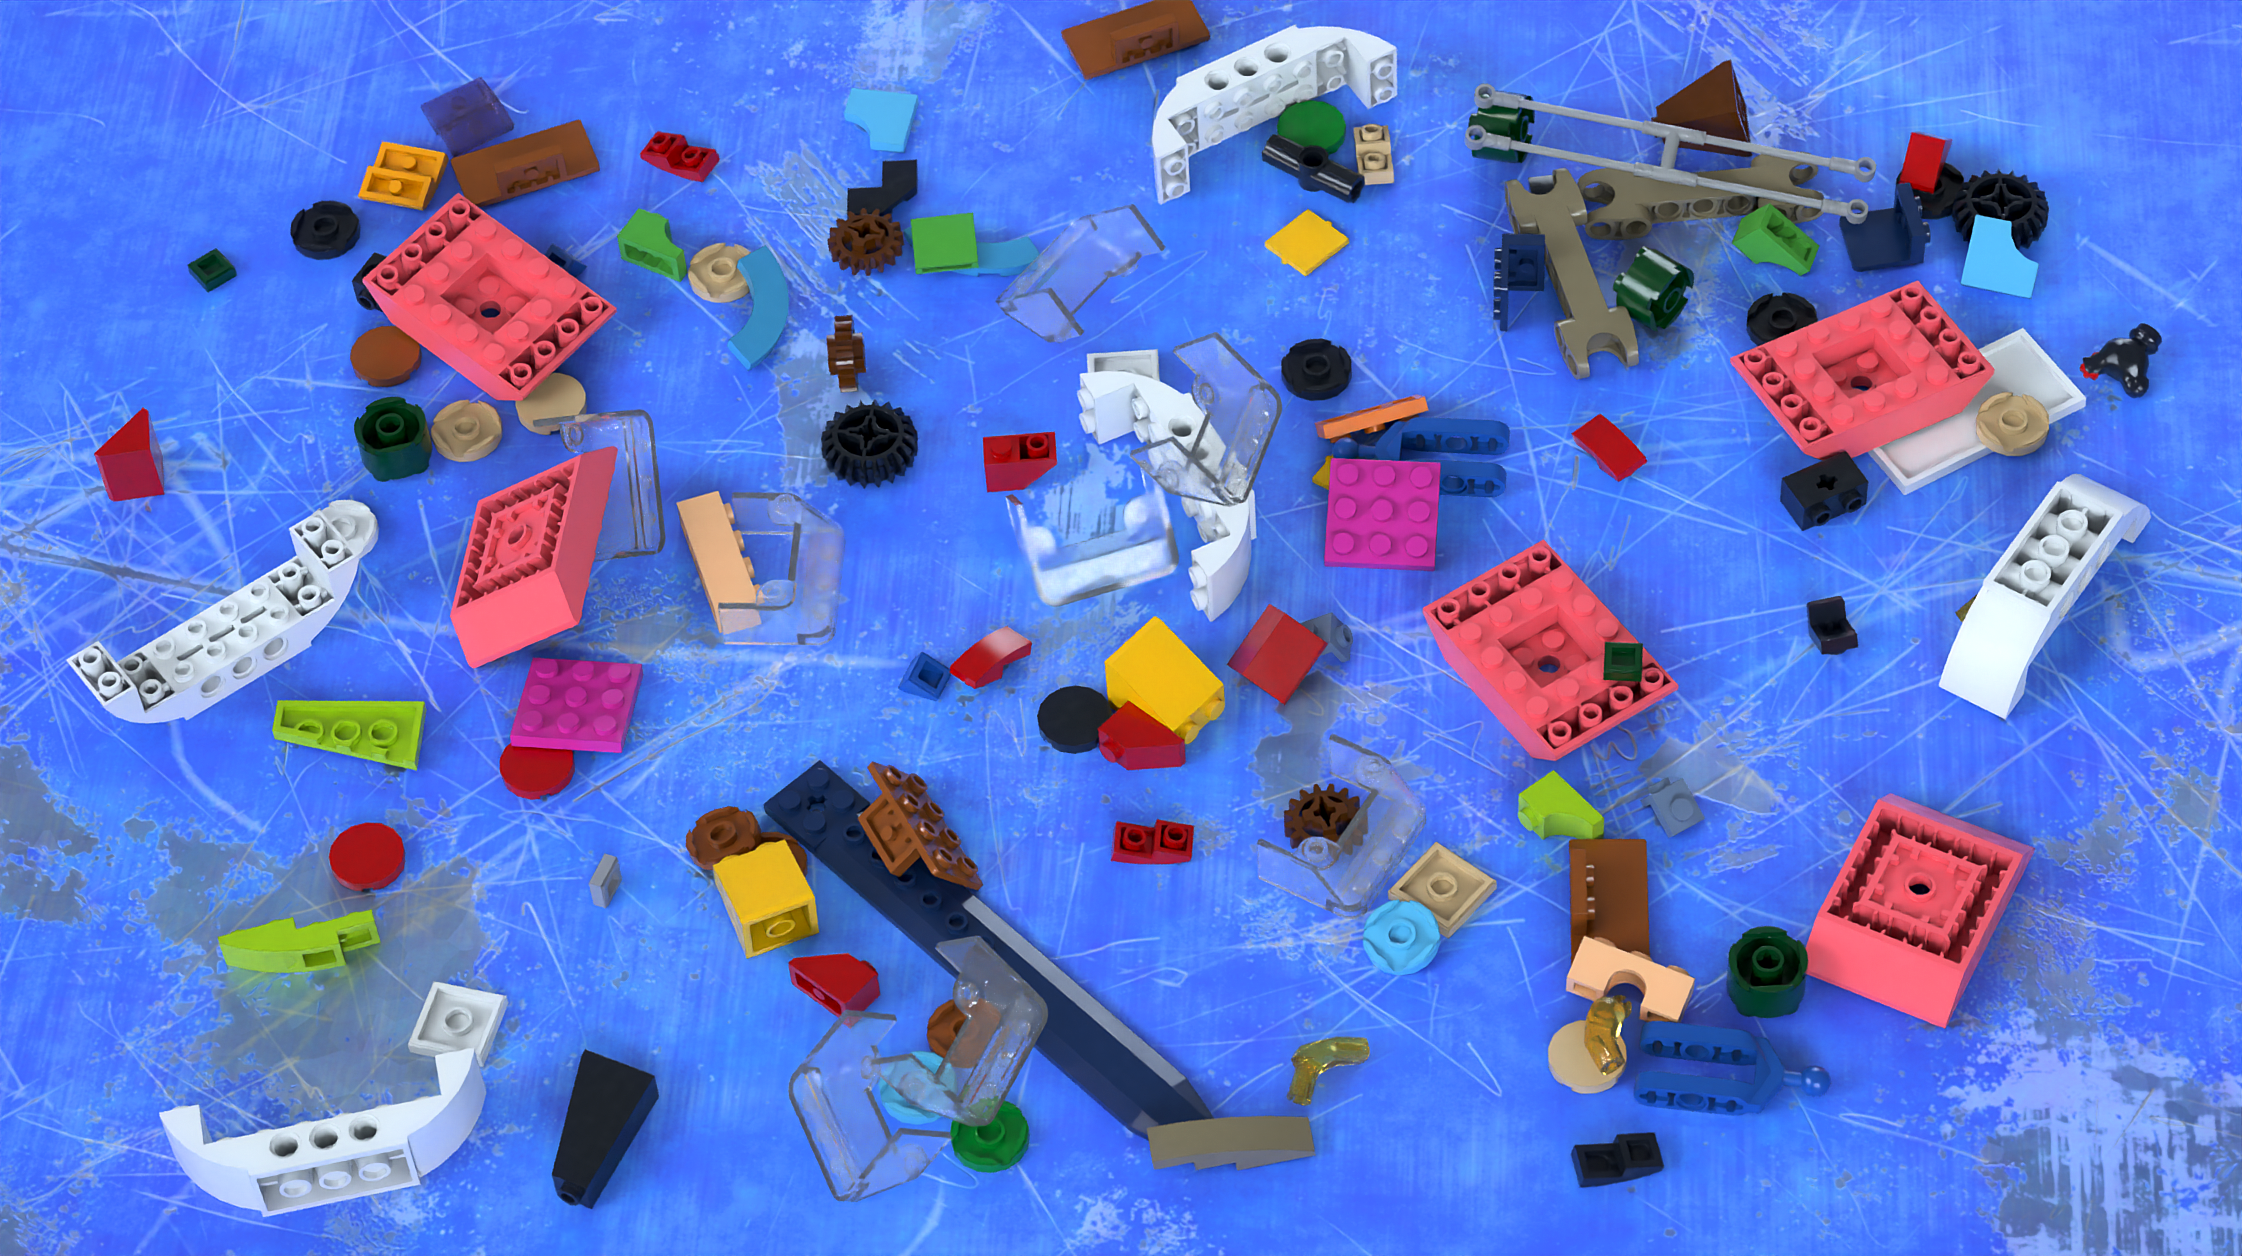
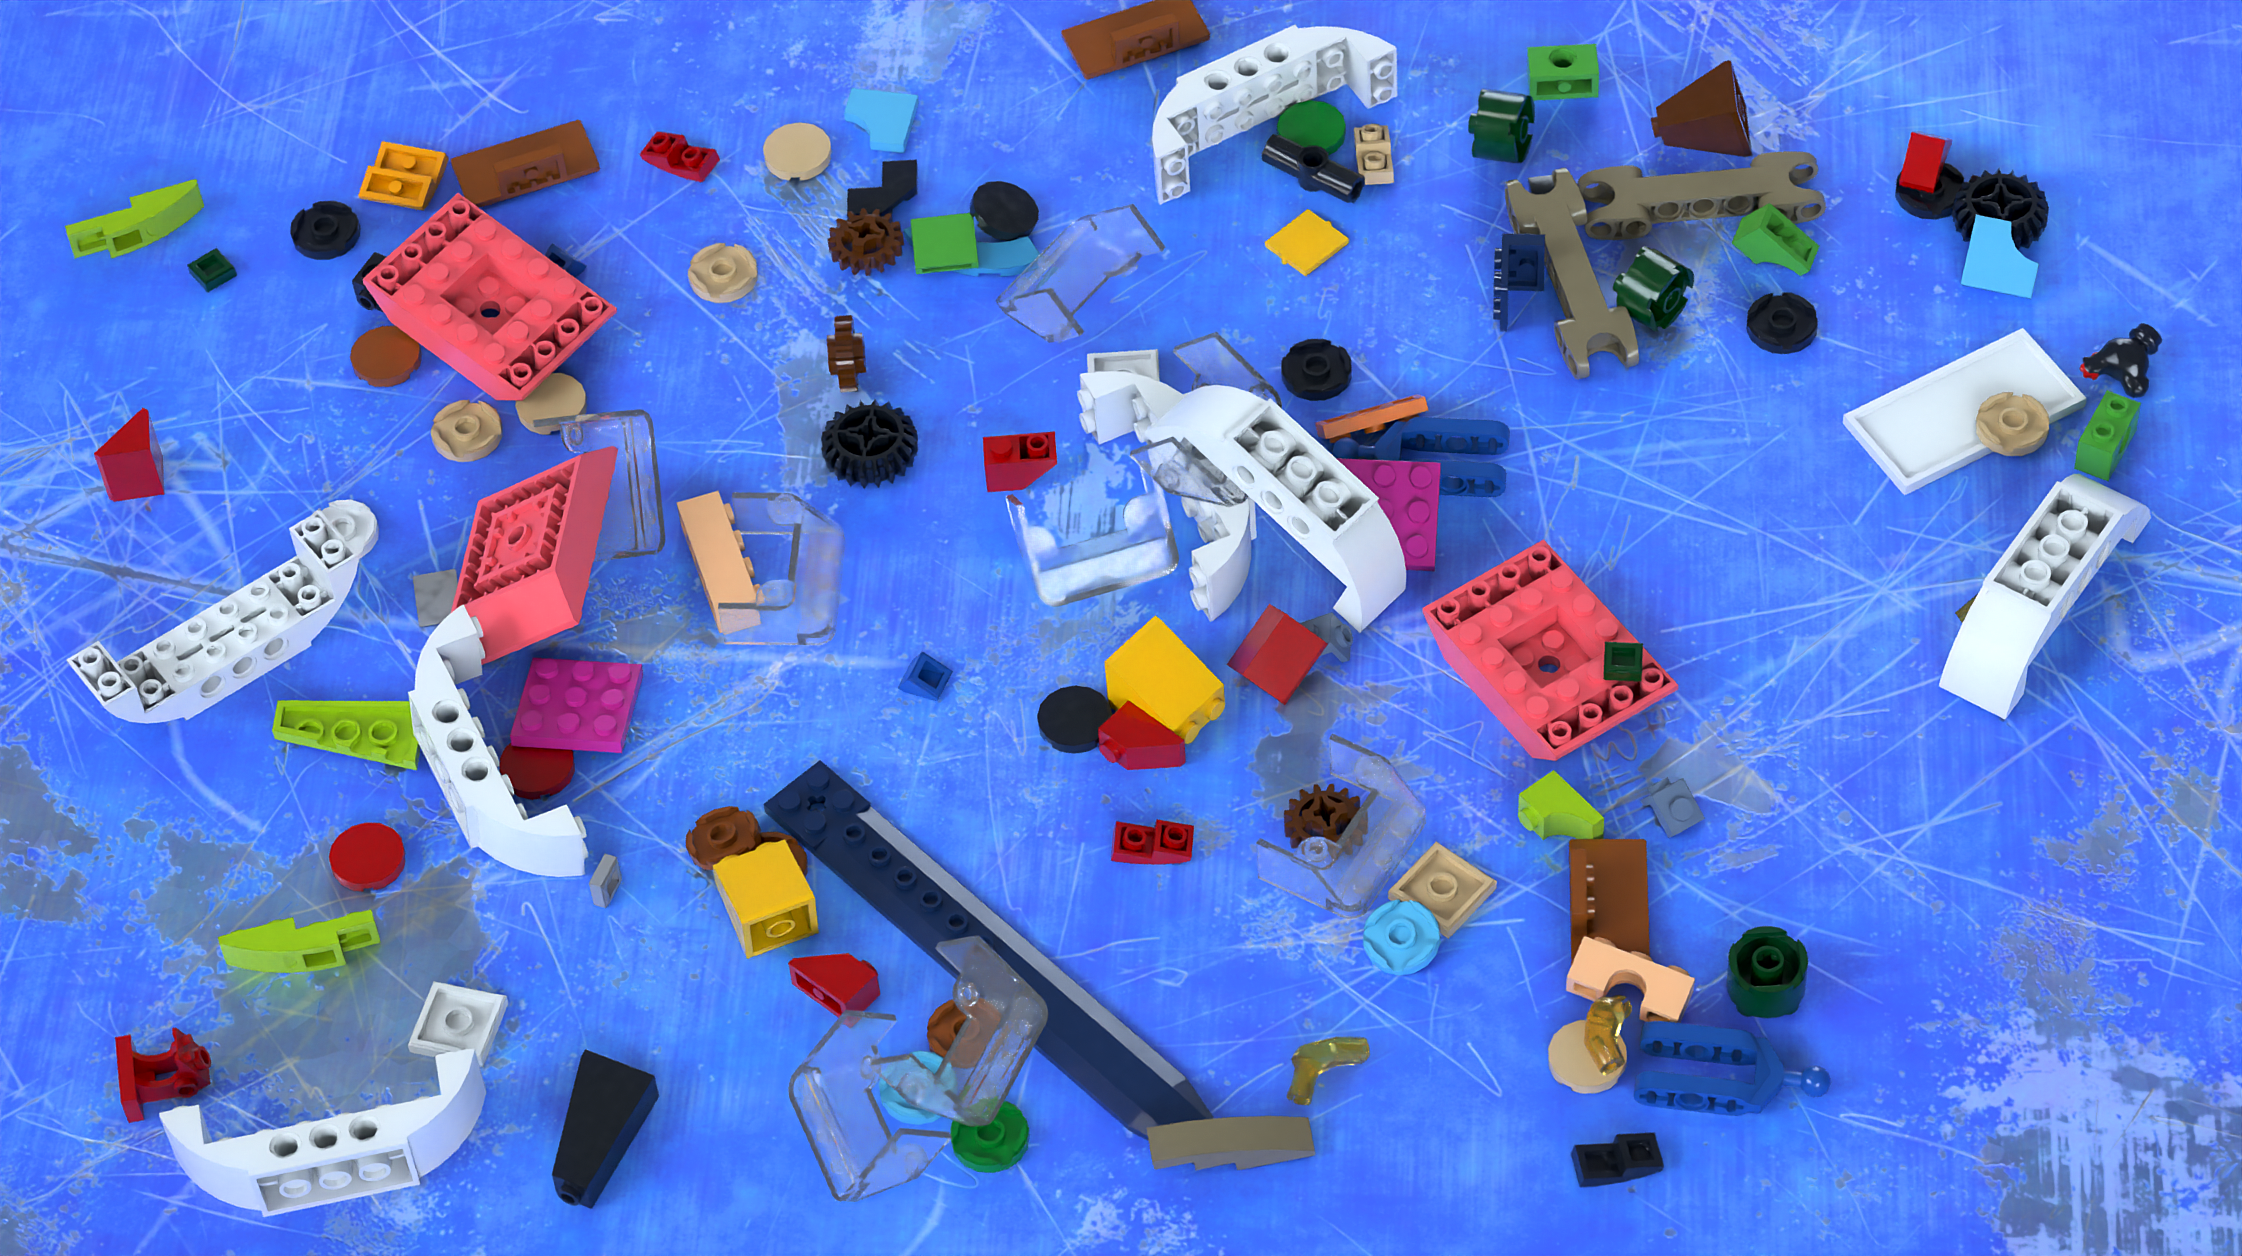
dark green brick [354,397,432,482] -> none
clear purple slope [421,77,514,158] -> none
bright green arch [617,208,687,282] -> none
dark azure tile [727,245,789,371] -> none
dark orange bracket [857,761,983,890] -> none
red slope [950,626,1032,689] -> none
light grey bar [1465,84,1876,224] -> none
red slope [1571,414,1647,482] -> none
coral slope [1730,280,1994,461] -> none
black brick [1780,451,1868,531] -> none
coral slope [1805,793,2035,1029] -> none
black bracket [1806,596,1858,655] -> none
dark blue bracket [1839,182,1931,272] -> none
none -> lime slope [65,179,204,259]
none -> red tile [115,1028,211,1123]
none -> white slope [408,605,588,877]
none -> flat silver sticker [413,569,458,627]
none -> tan tile [763,122,832,181]
none -> black tile [970,181,1039,241]
none -> white slope [1144,385,1406,633]
none -> bright green brick [1527,44,1599,101]
none -> bright green brick [2074,391,2141,481]

